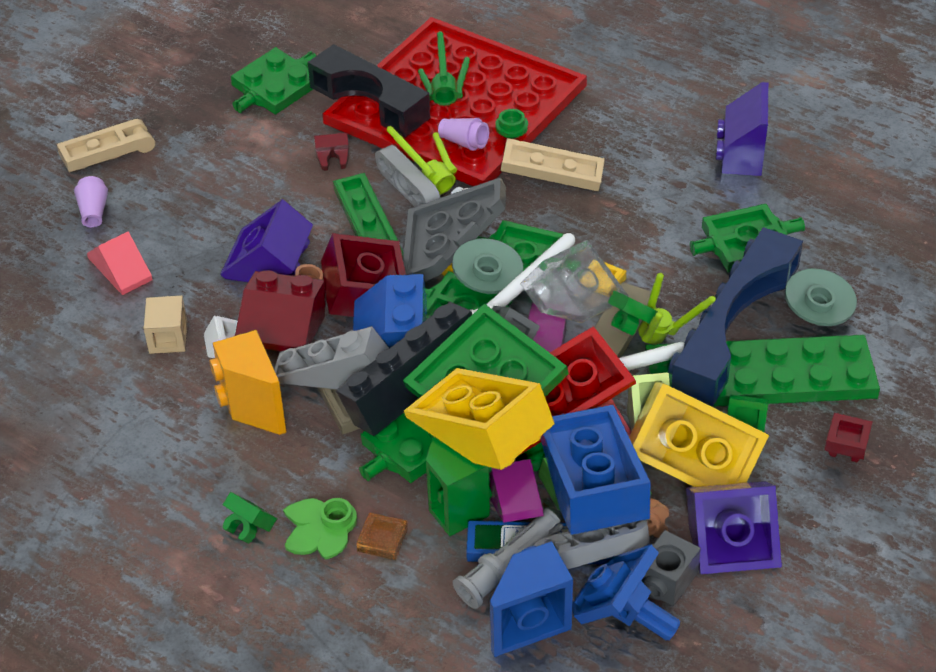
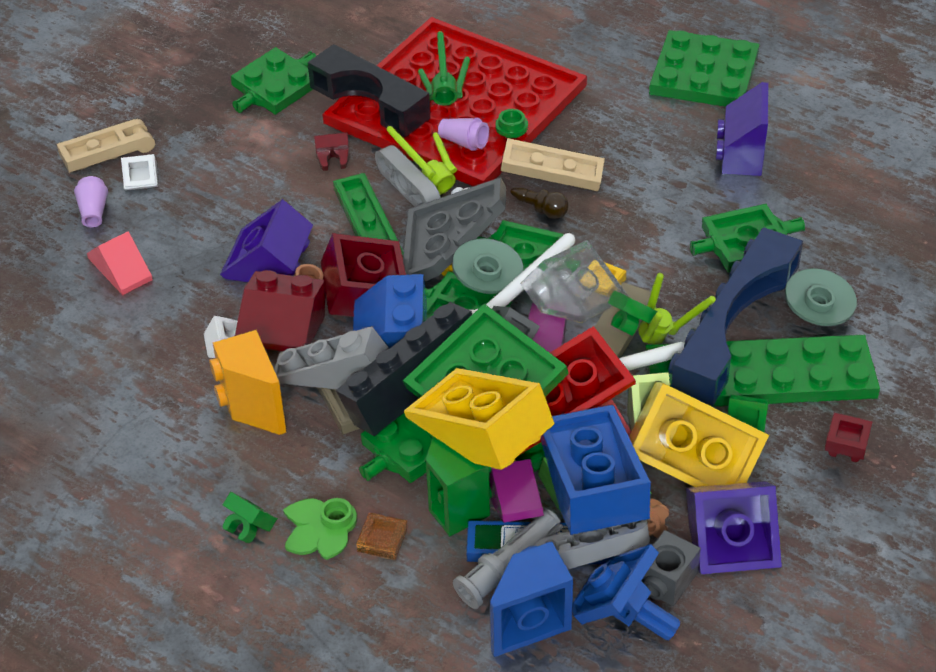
tan brick [144,295,187,354] -> none
none -> white slope [121,154,158,191]
none -> dark brown bar [510,188,569,219]
none -> green plate [649,30,760,107]

